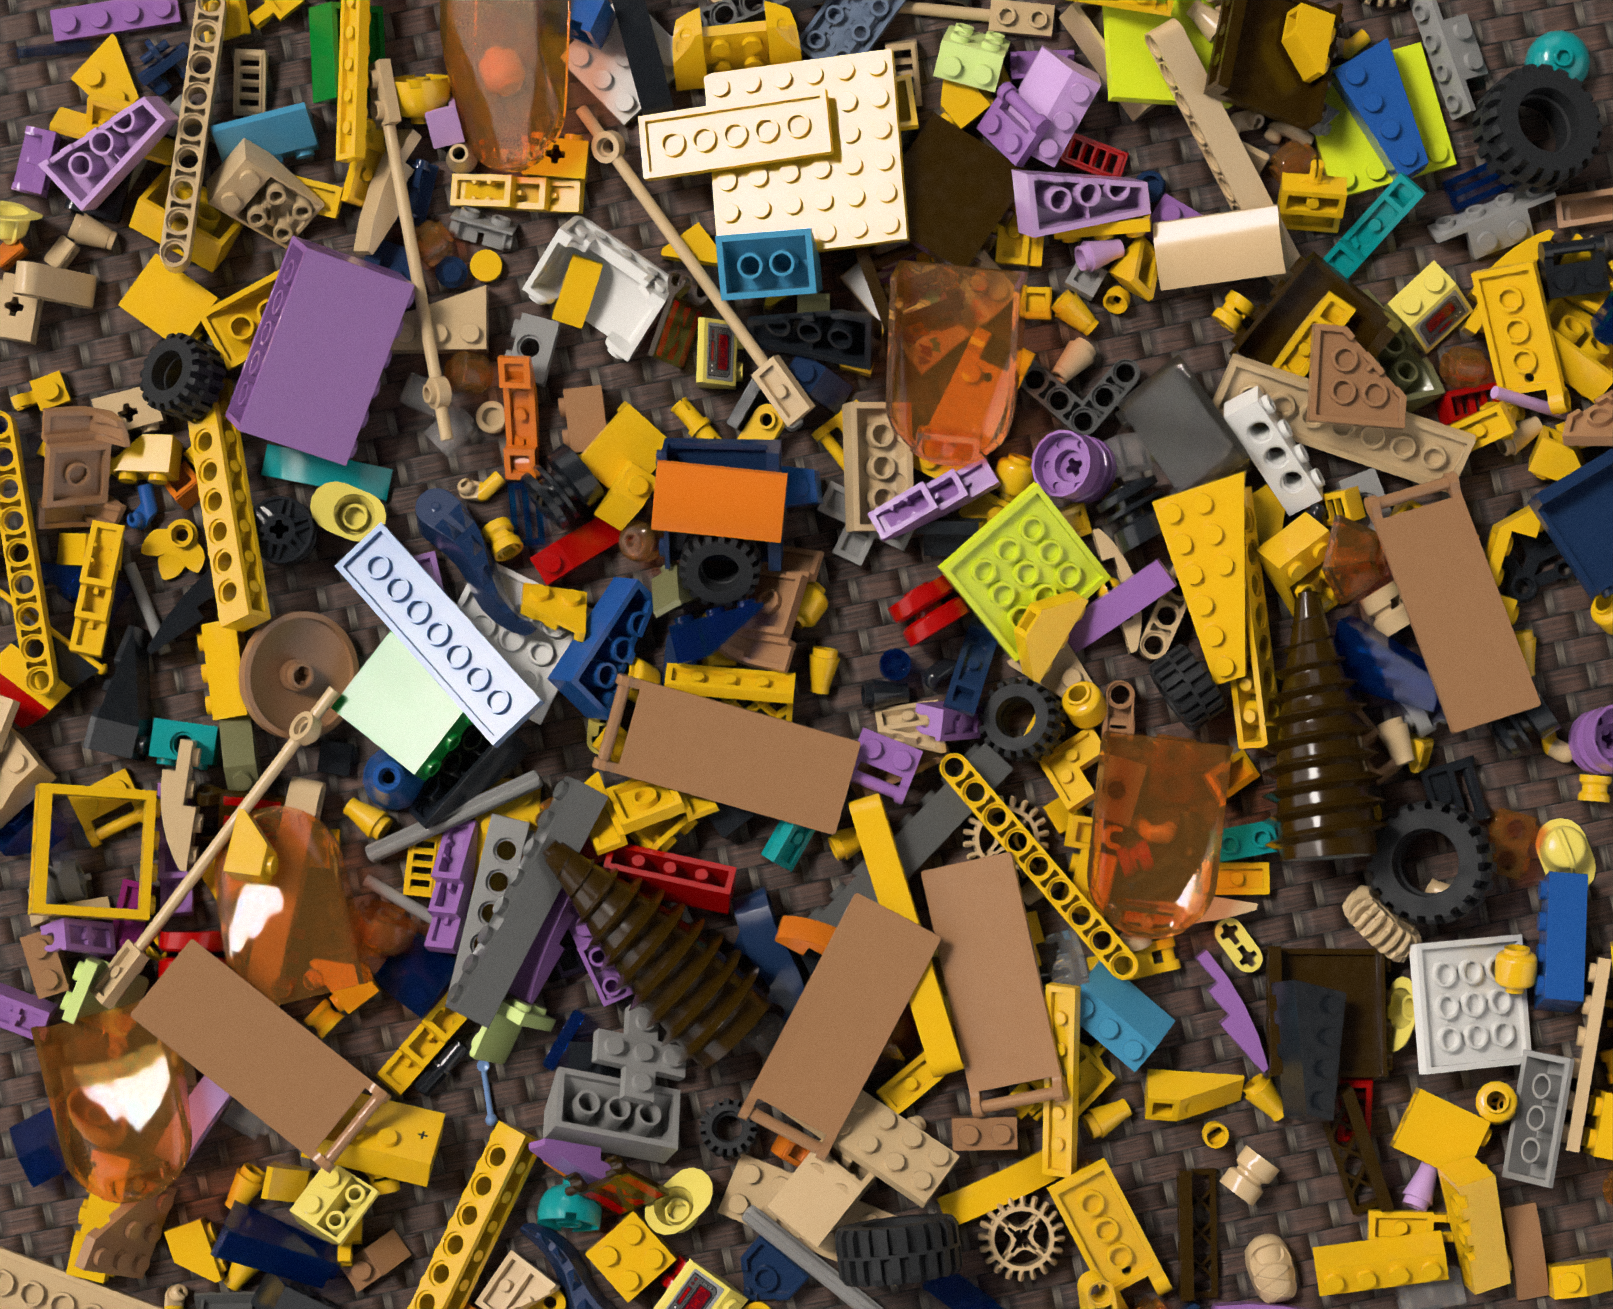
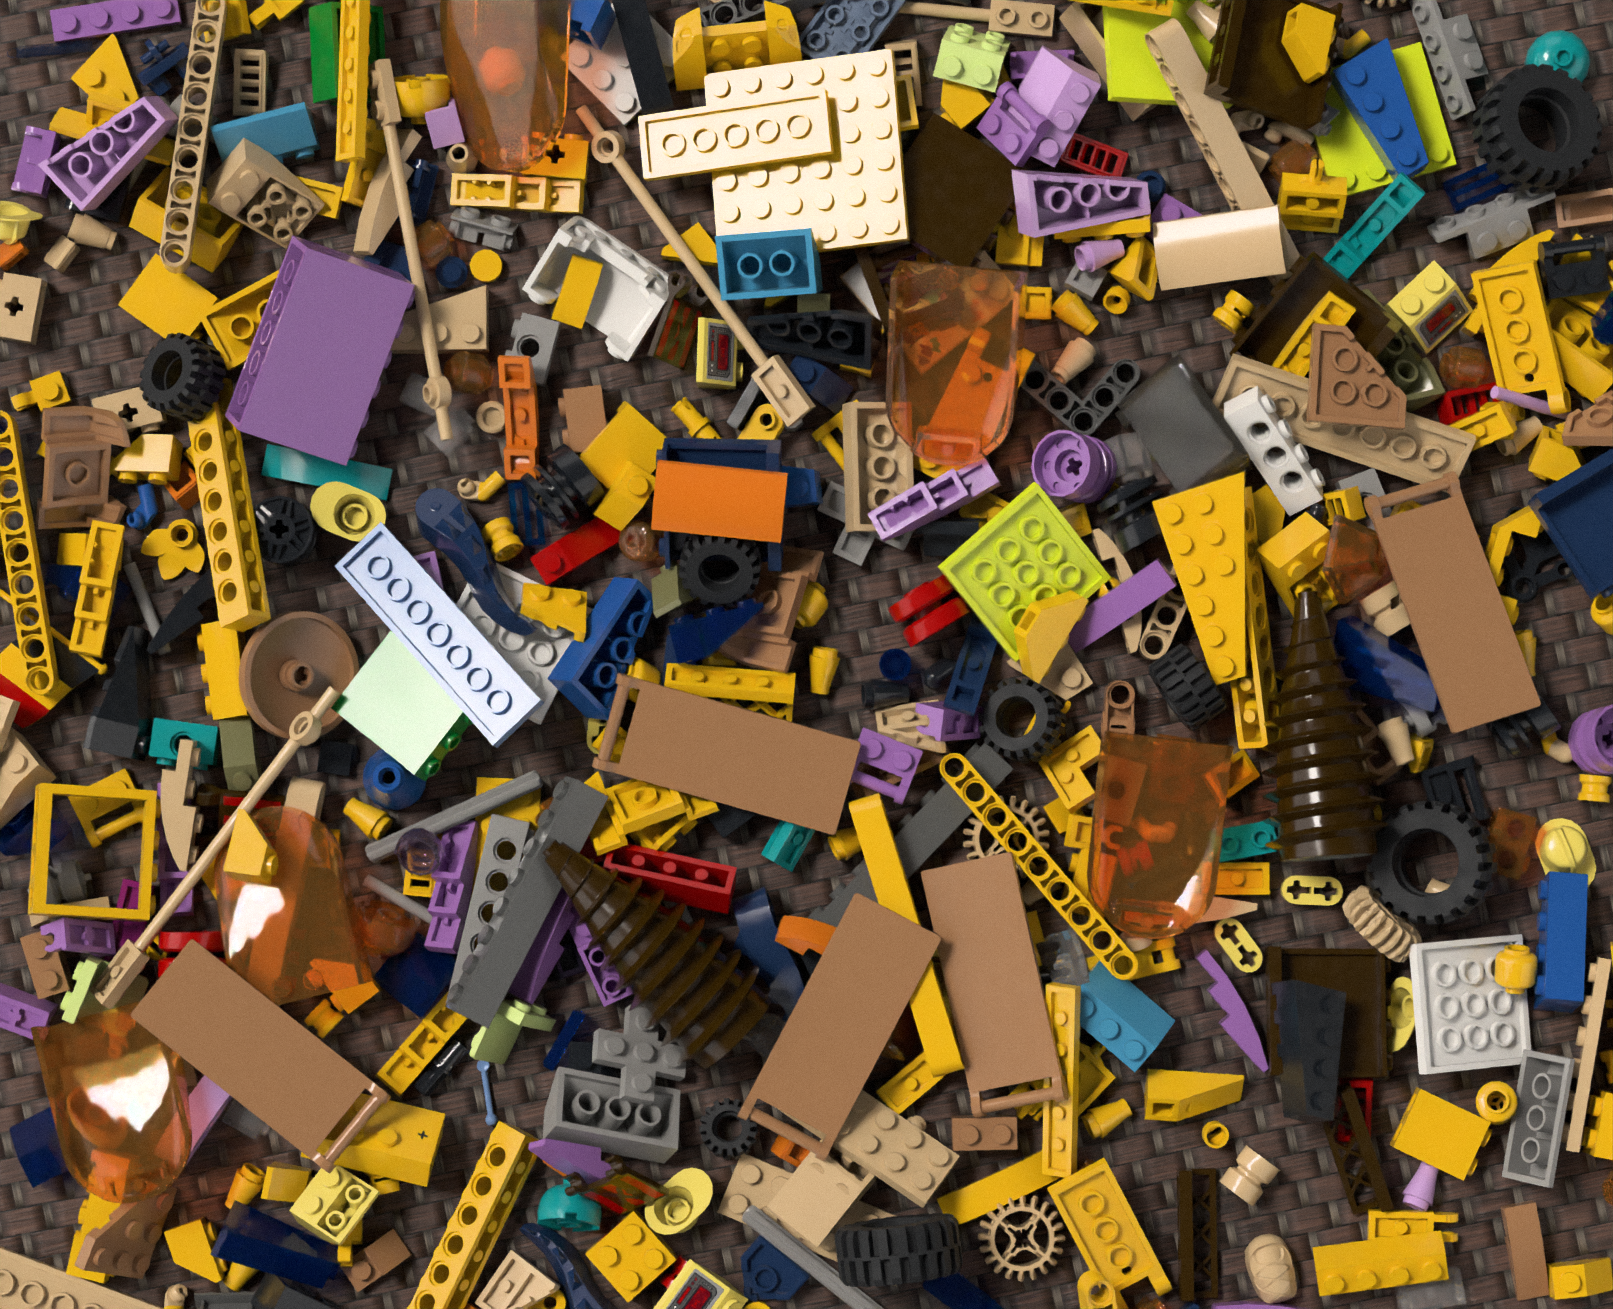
tan beam [13,261,97,309] -> none
black wedge [408,724,532,829] -> none
yellow head [994,453,1035,502] -> none
yellow head [1061,681,1107,729] -> none
yellow cone [1243,1073,1284,1122] -> none
yellow wedge [1437,1155,1512,1295] -> none
none -> hair [394,828,444,876]
none -> light yellow beam [1280,875,1343,906]

